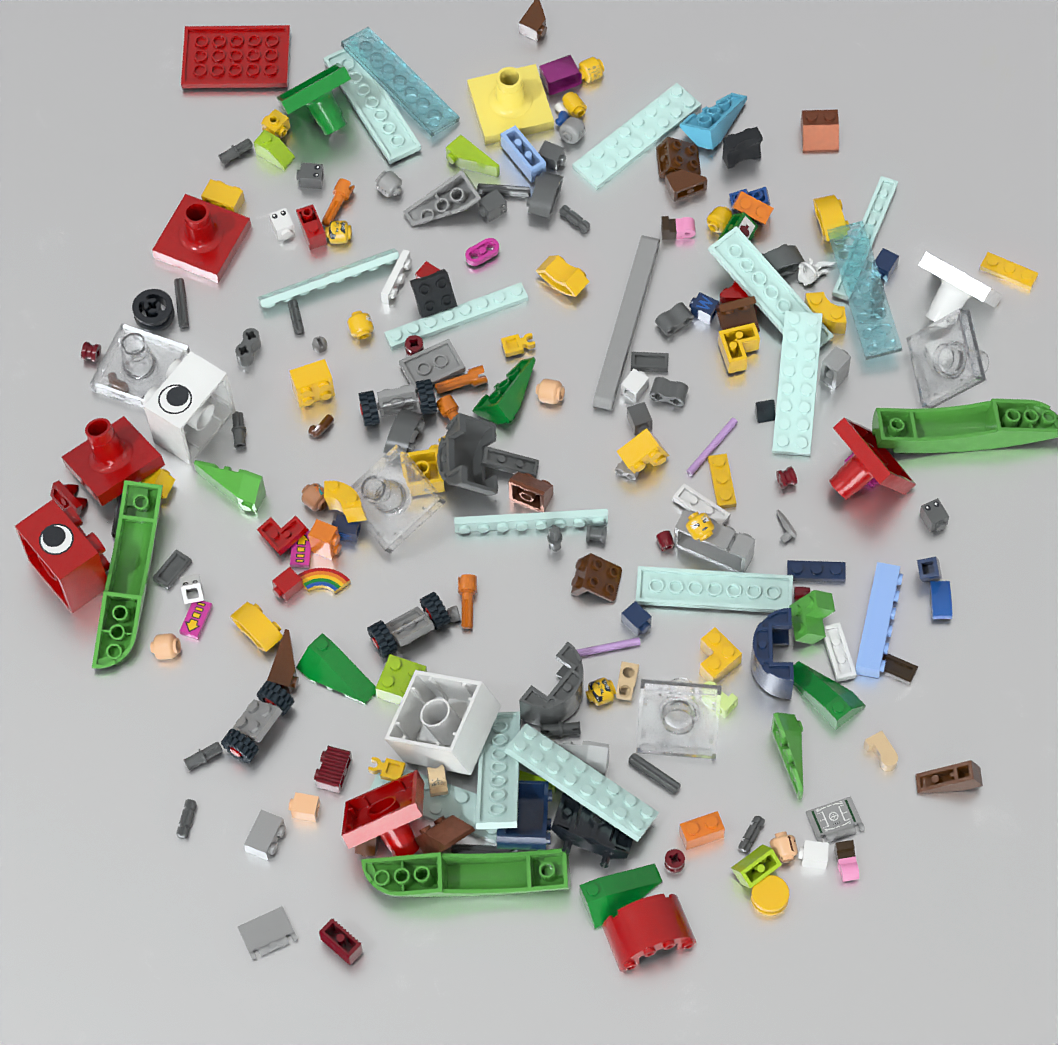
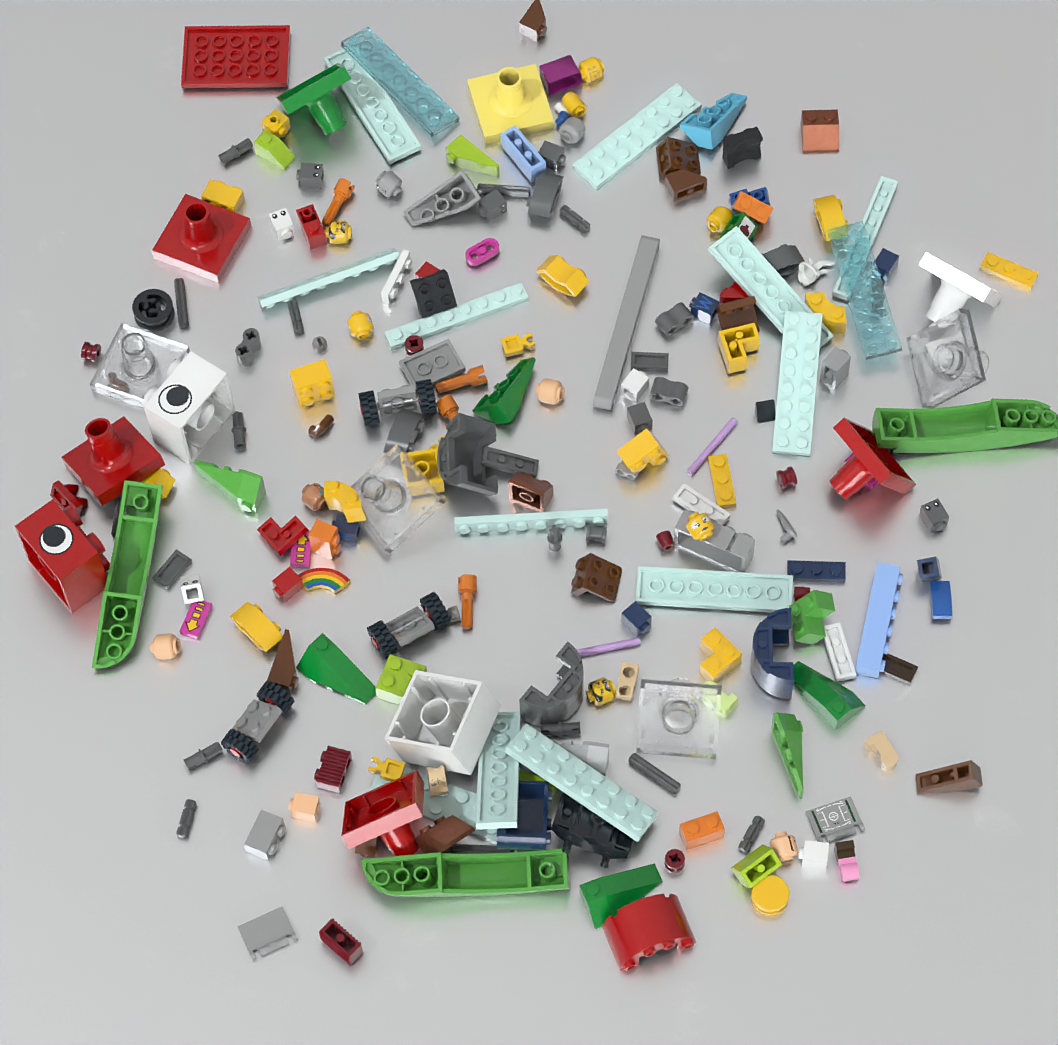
leg [661,216,696,240] -> none

